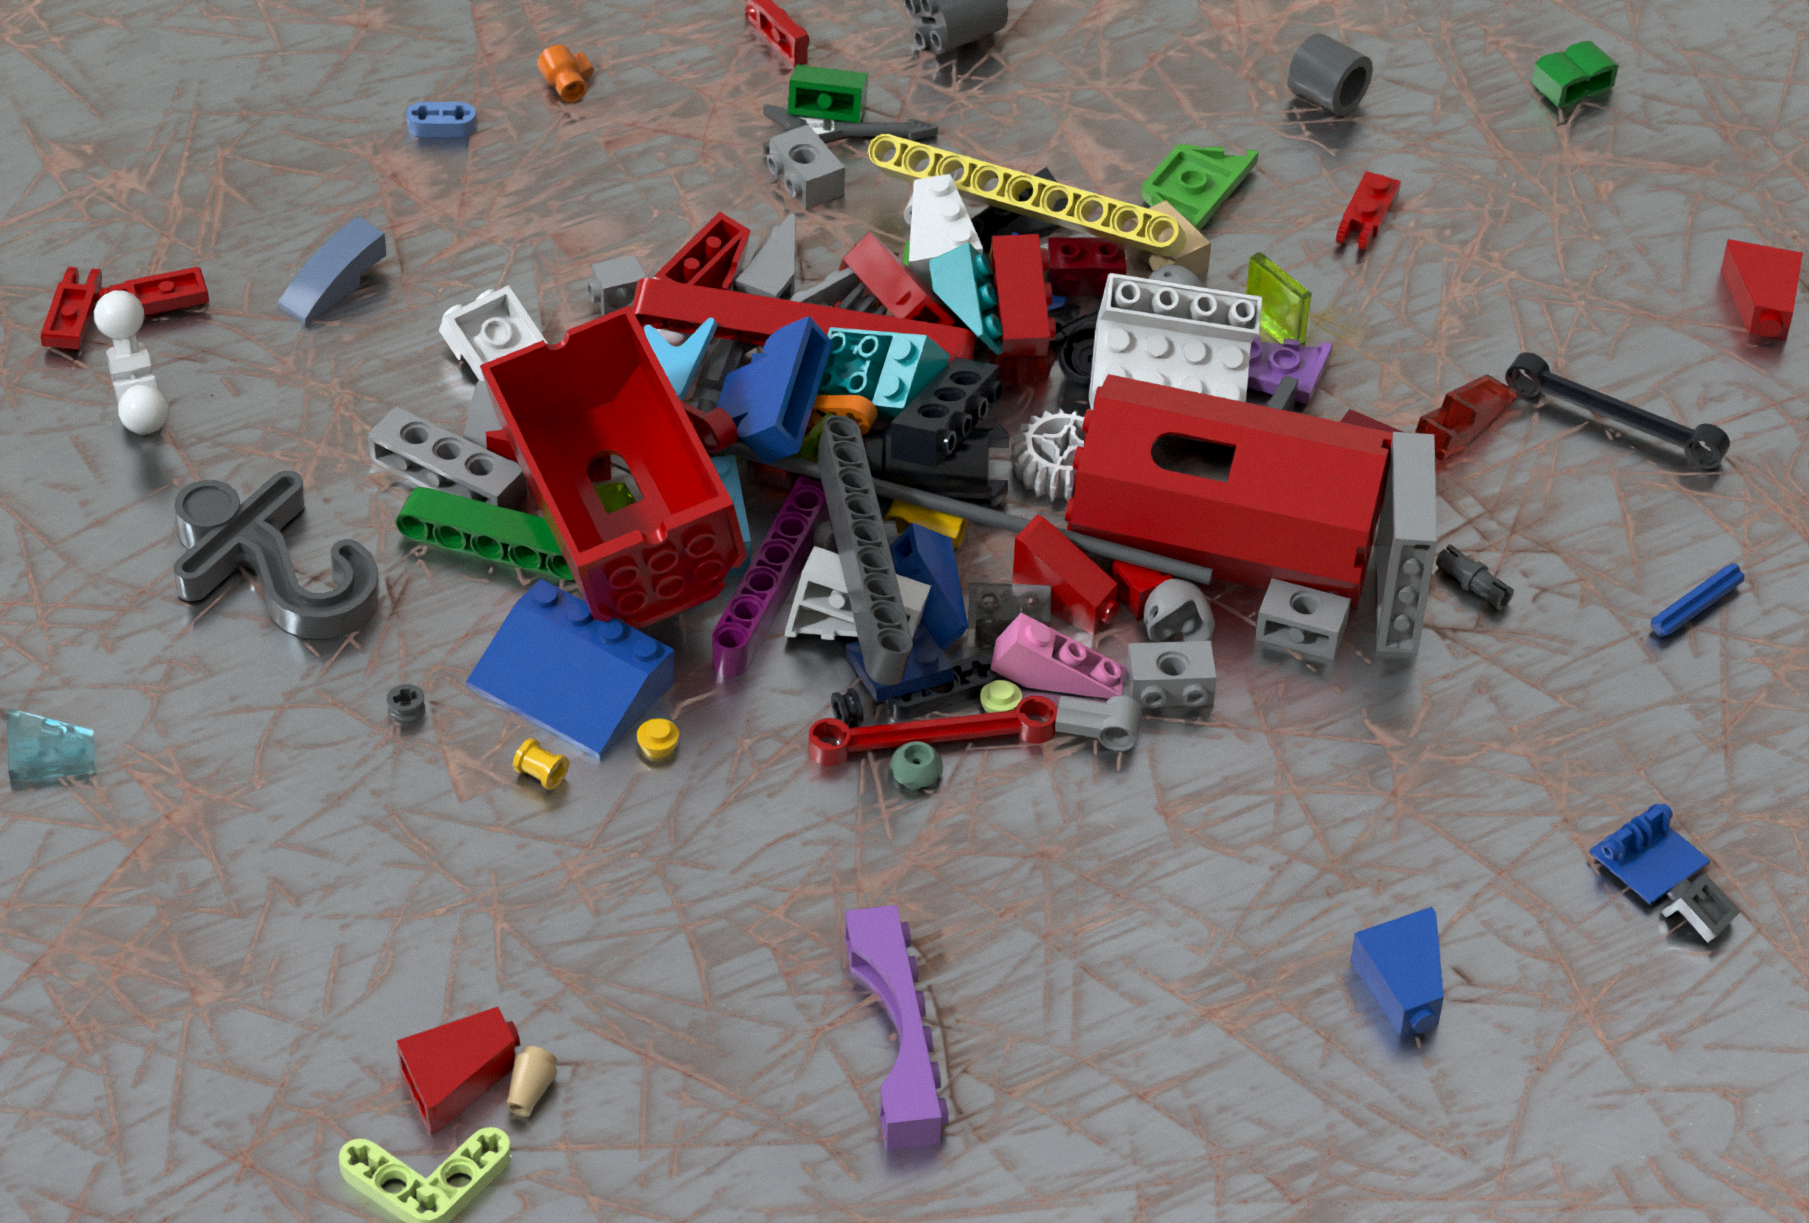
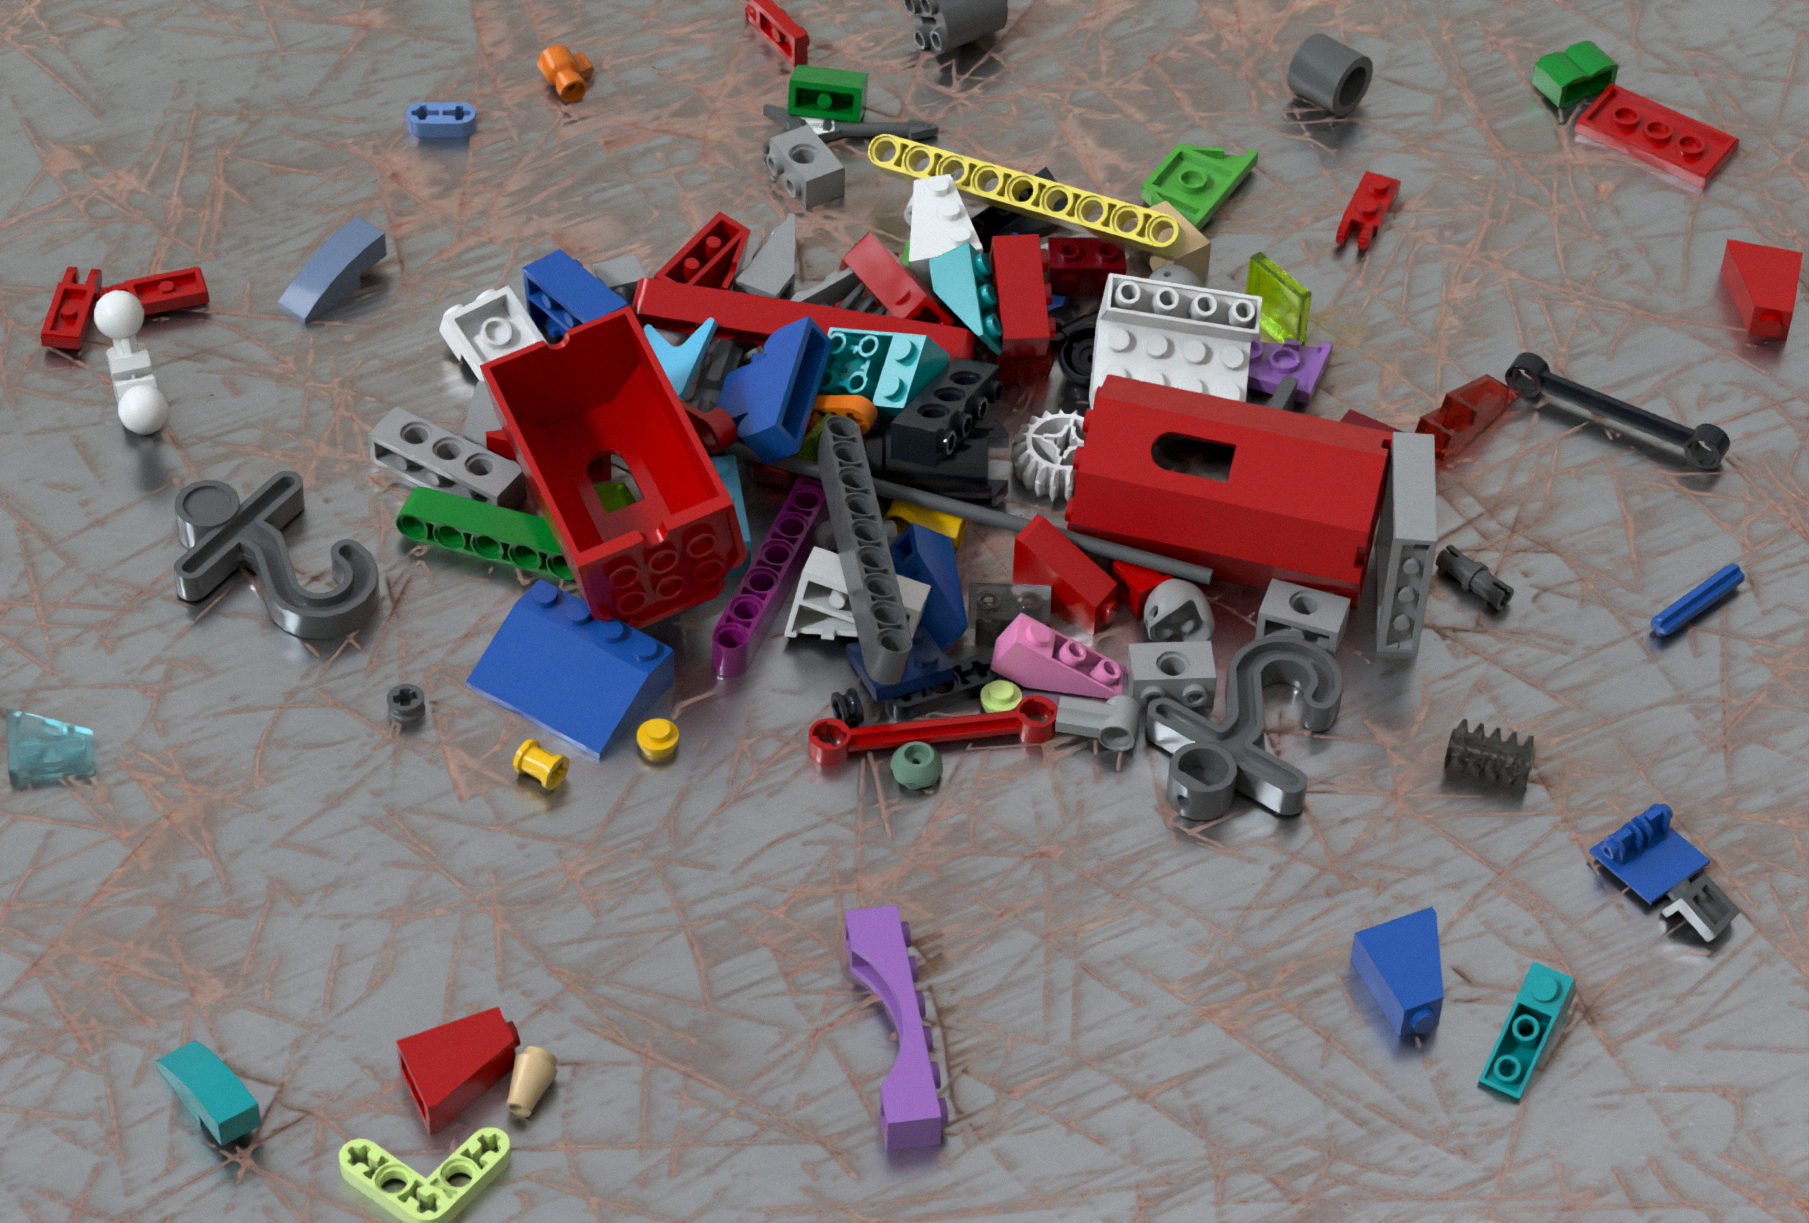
none -> teal slope [156,1040,261,1146]
none -> blue wedge [522,249,629,338]
none -> dark grey piece [1145,636,1343,821]
none -> clear smoke piece [1444,718,1536,789]
none -> teal slope [1478,961,1577,1100]
none -> red tile [1575,83,1740,188]

